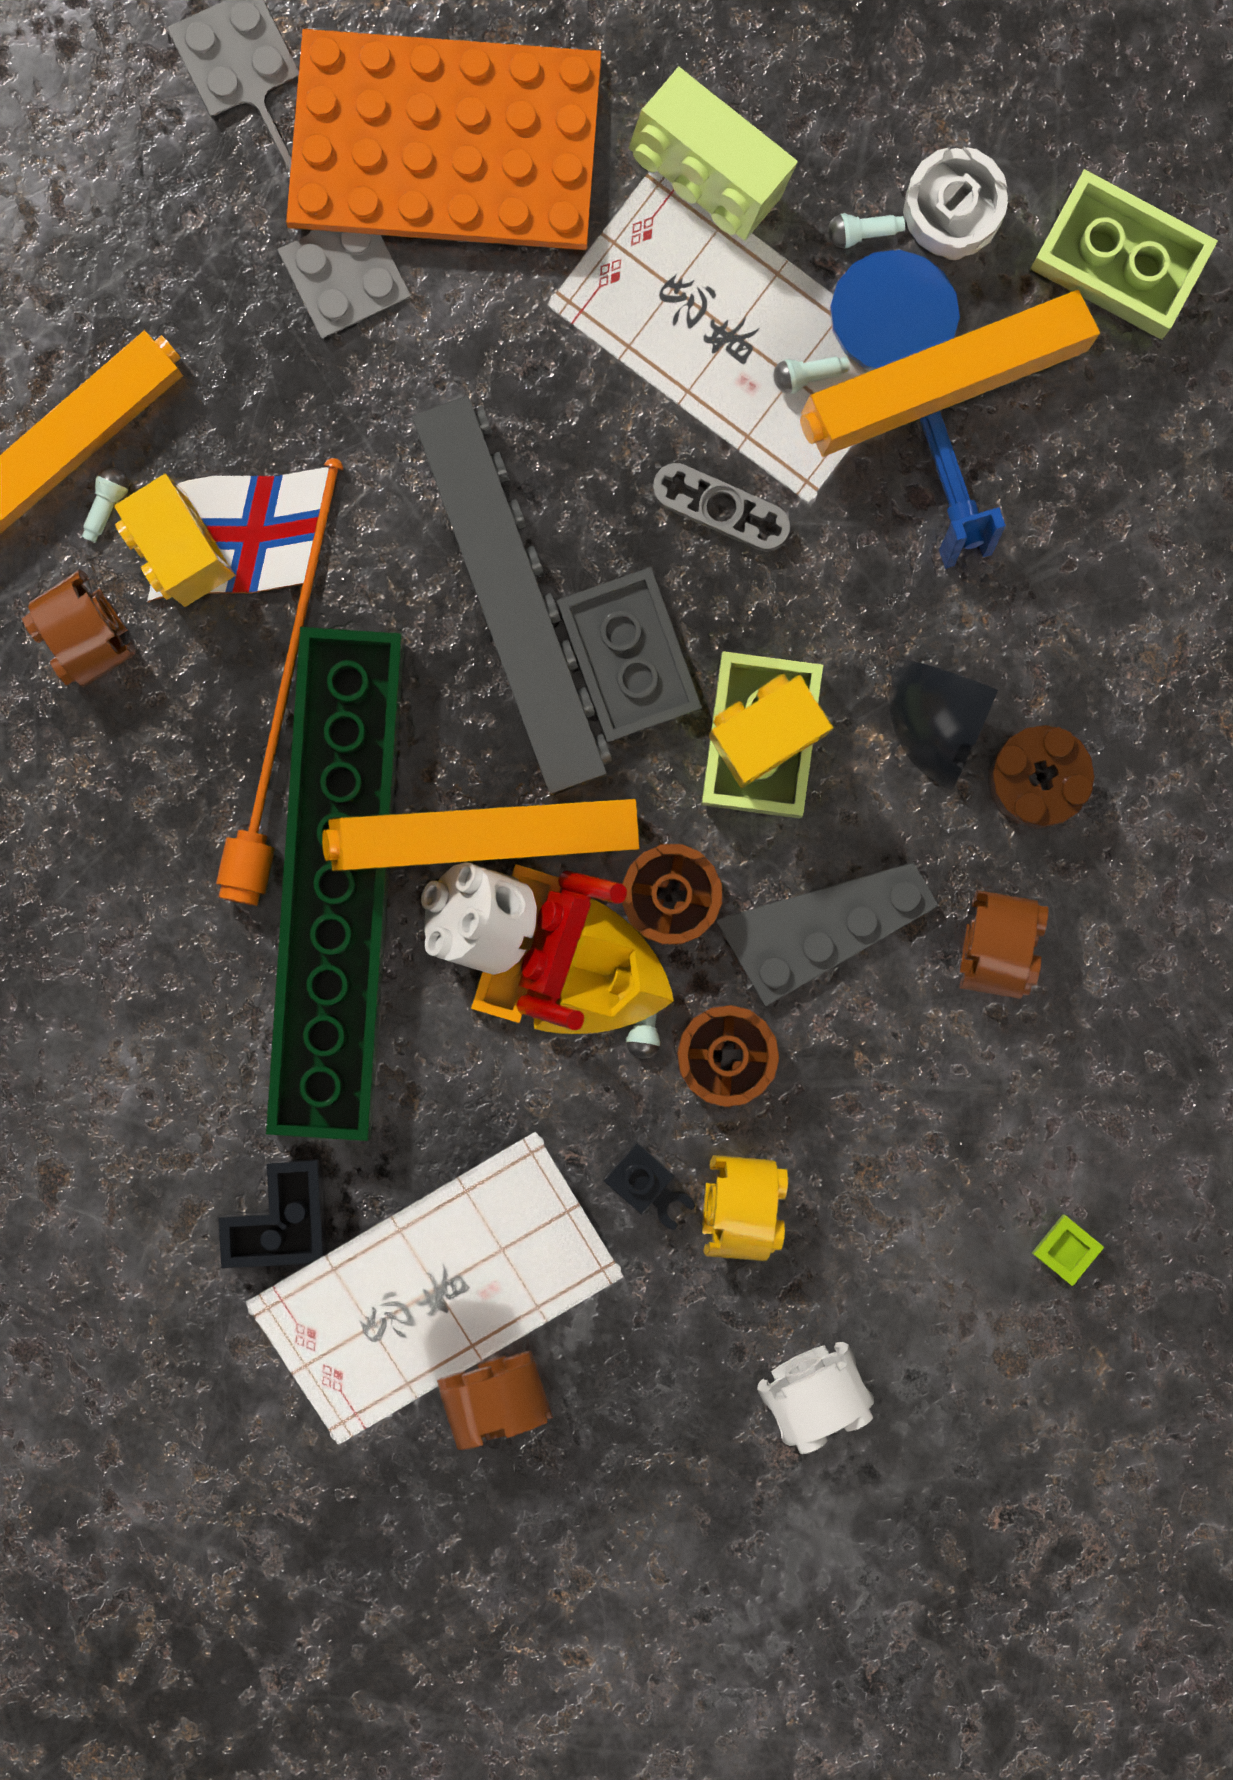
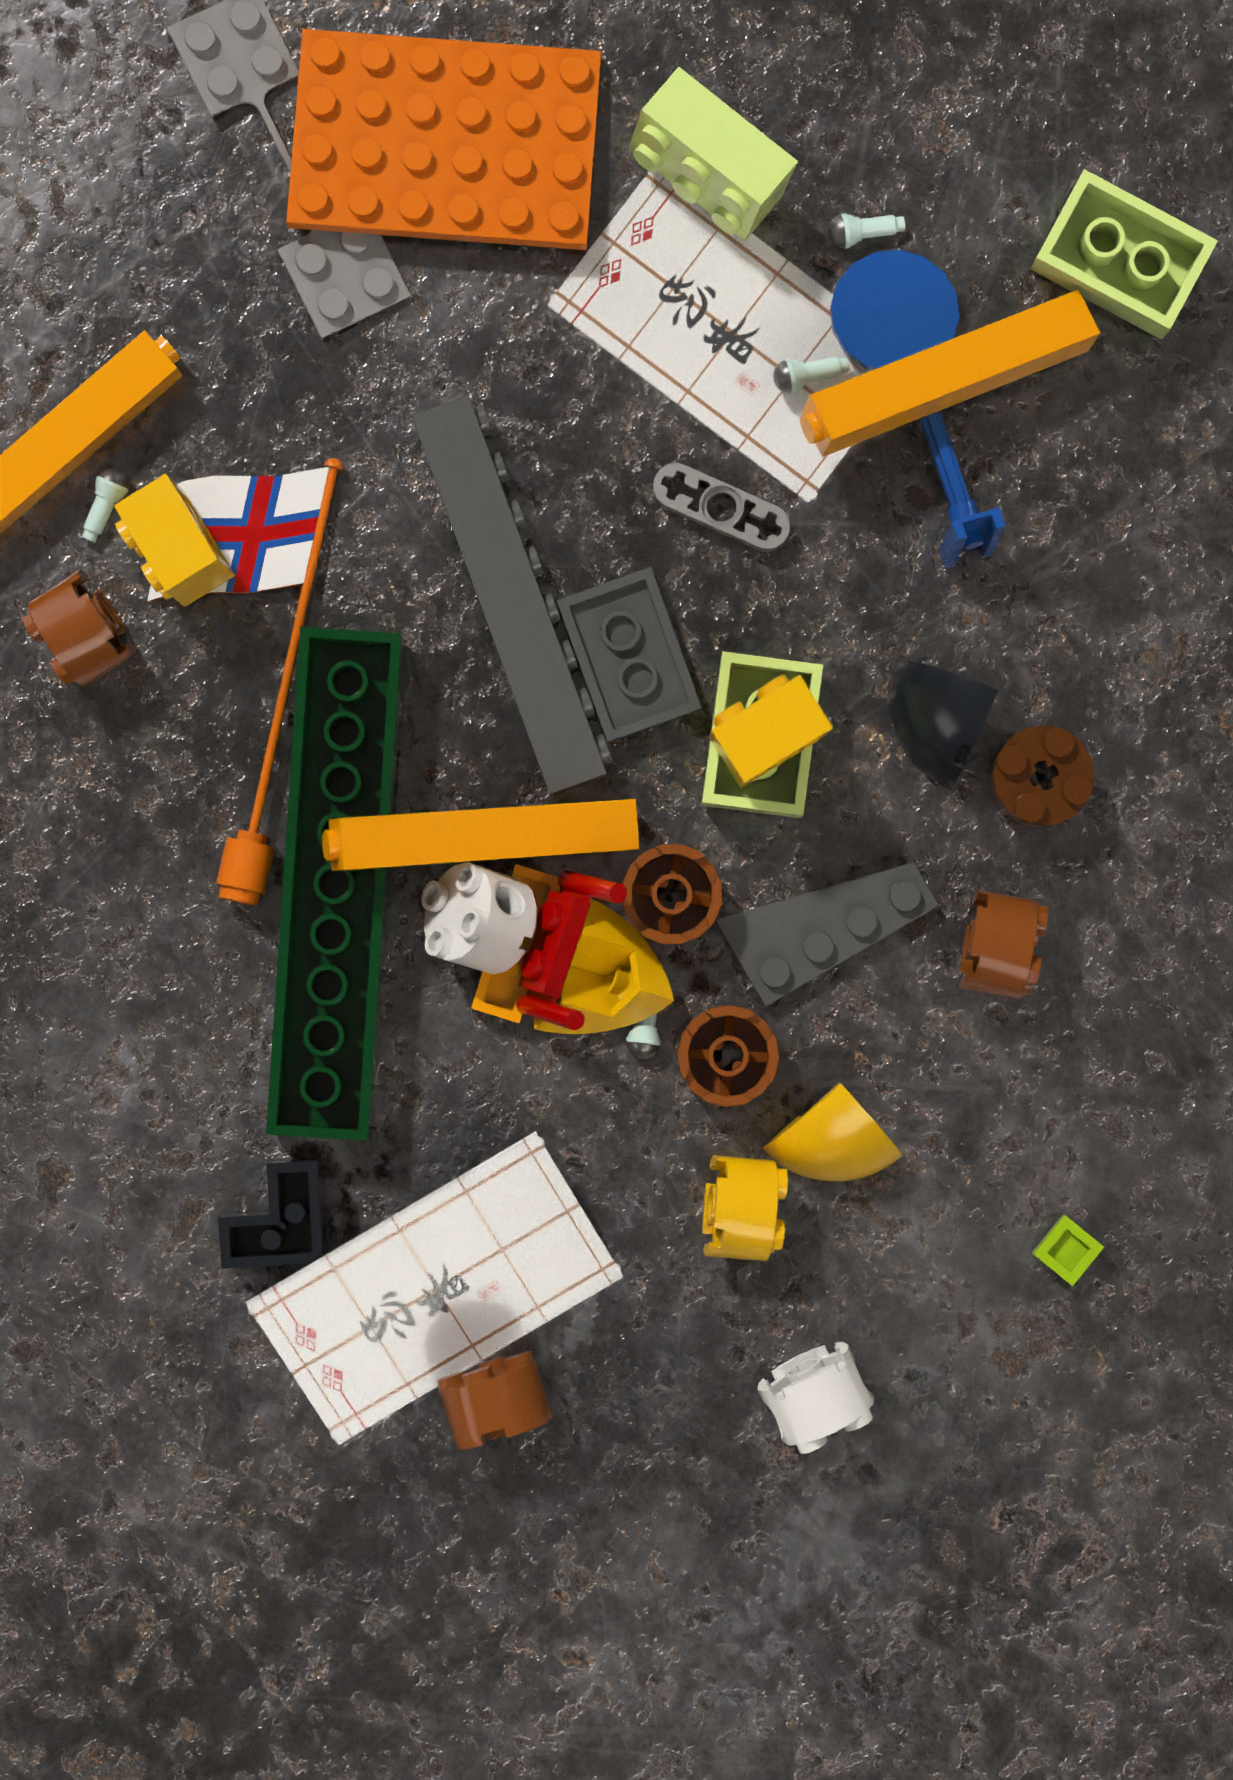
black brick [603,1141,695,1230] -> none
white brick [903,147,1008,260] -> none
none -> yellow brick [761,1083,903,1181]

